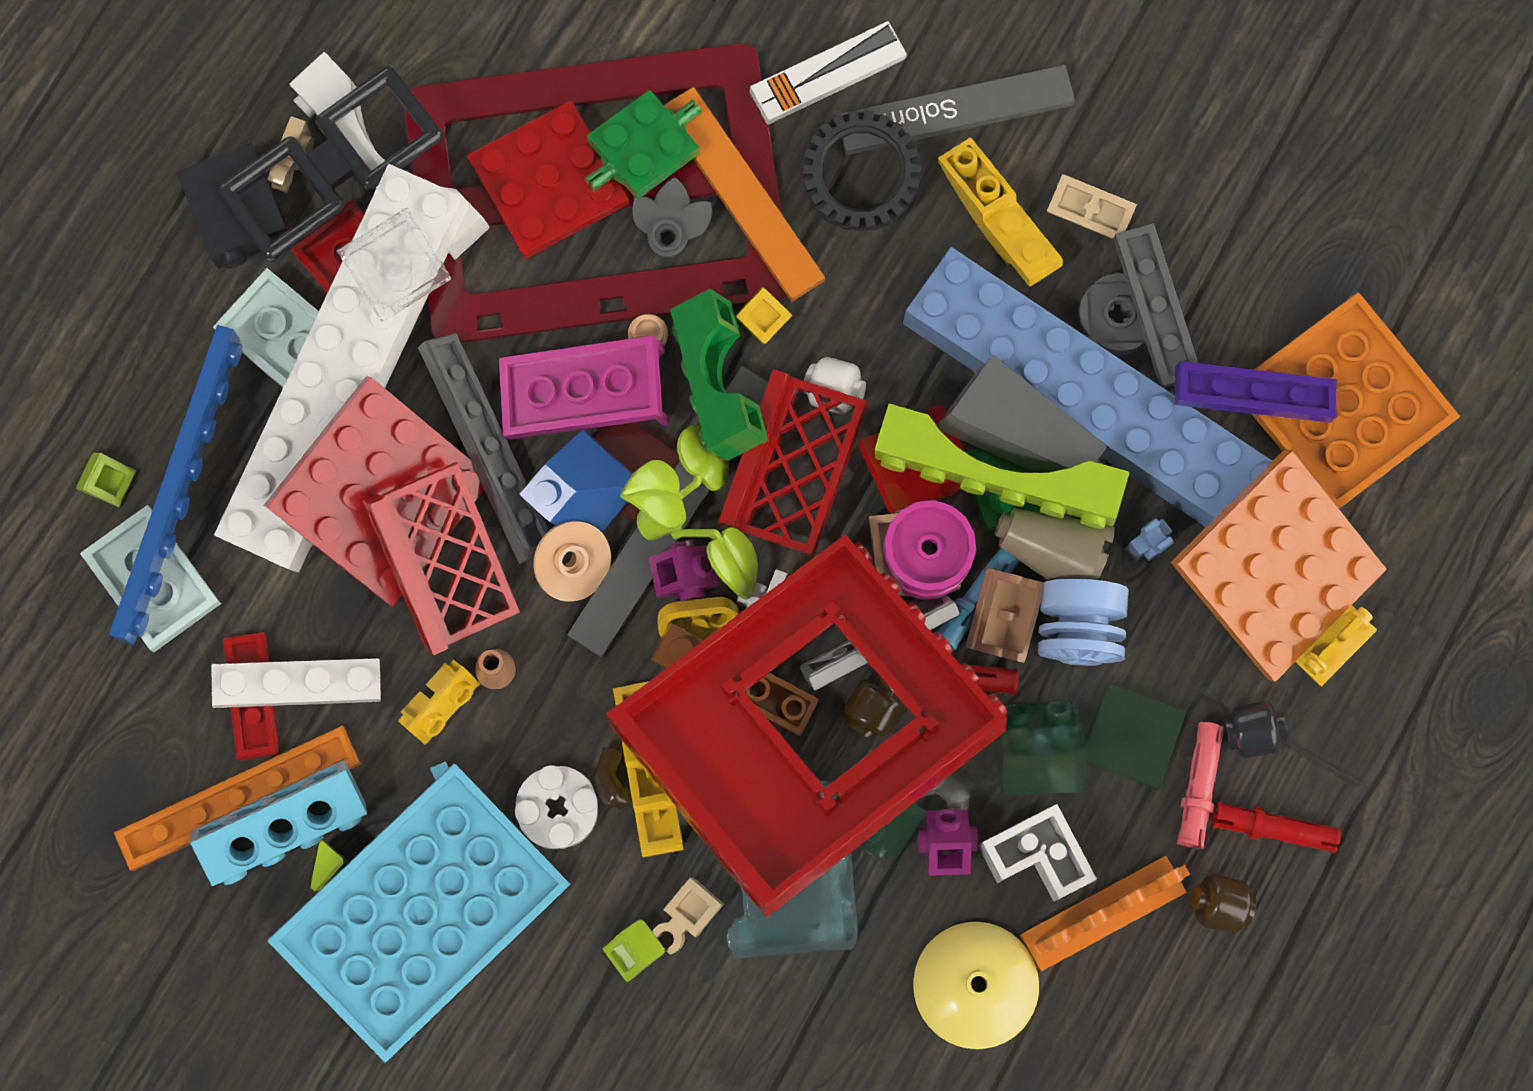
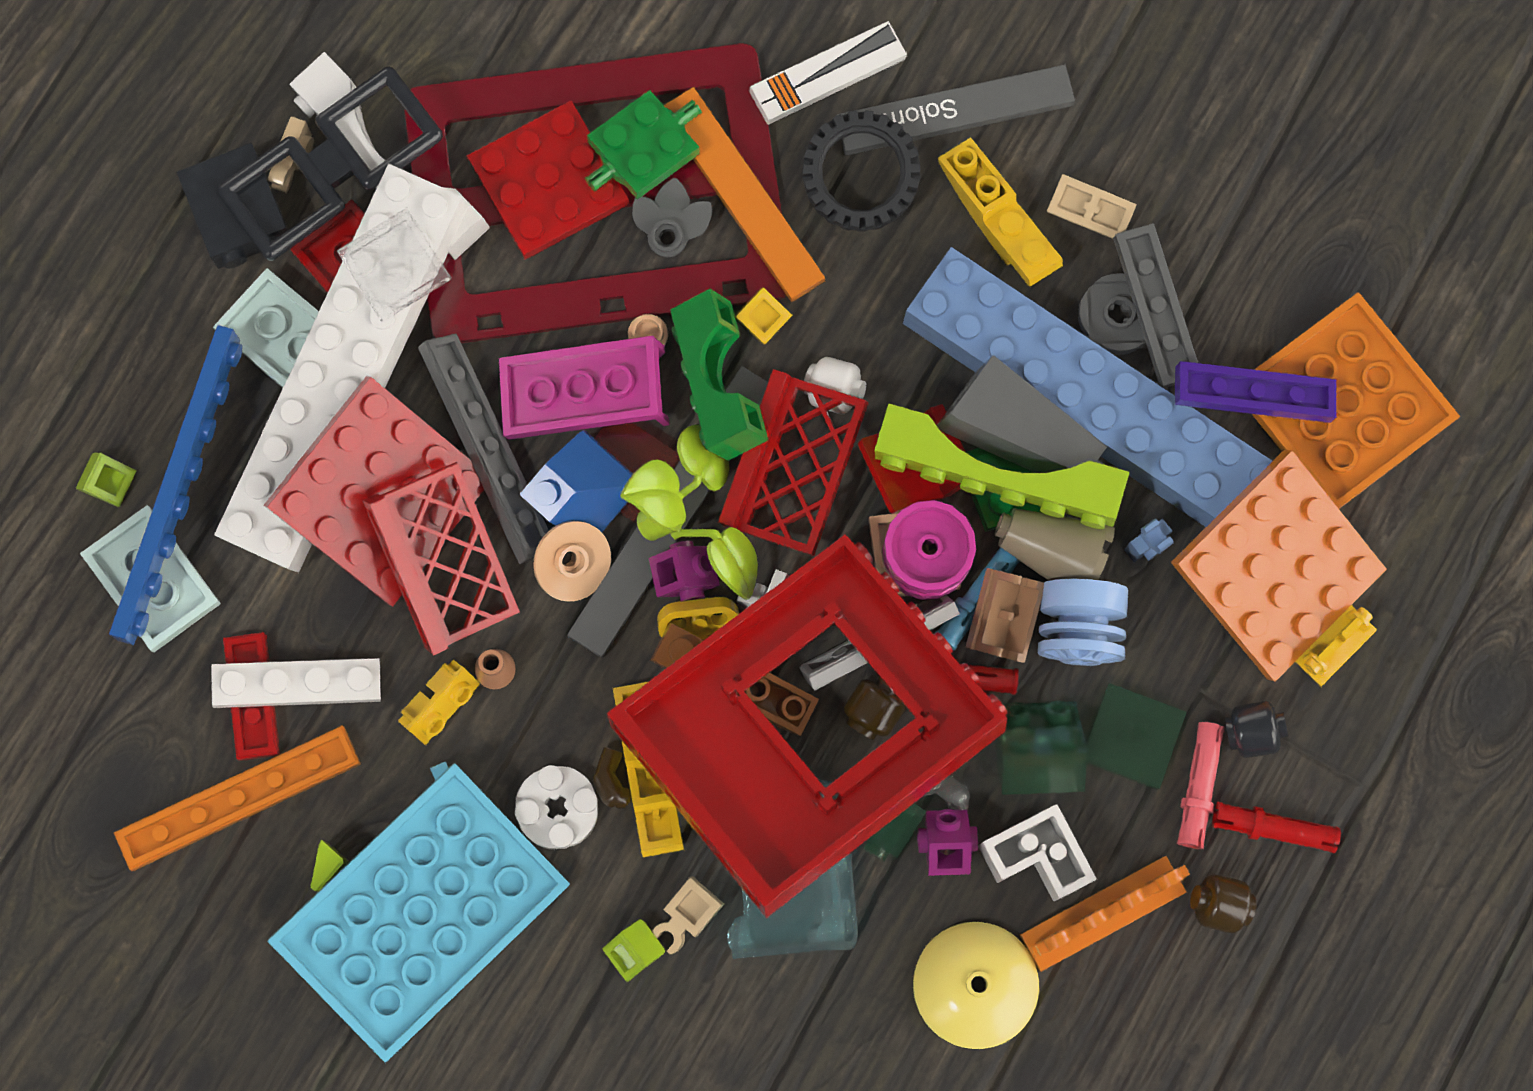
medium azure brick [190,760,367,887] -> none

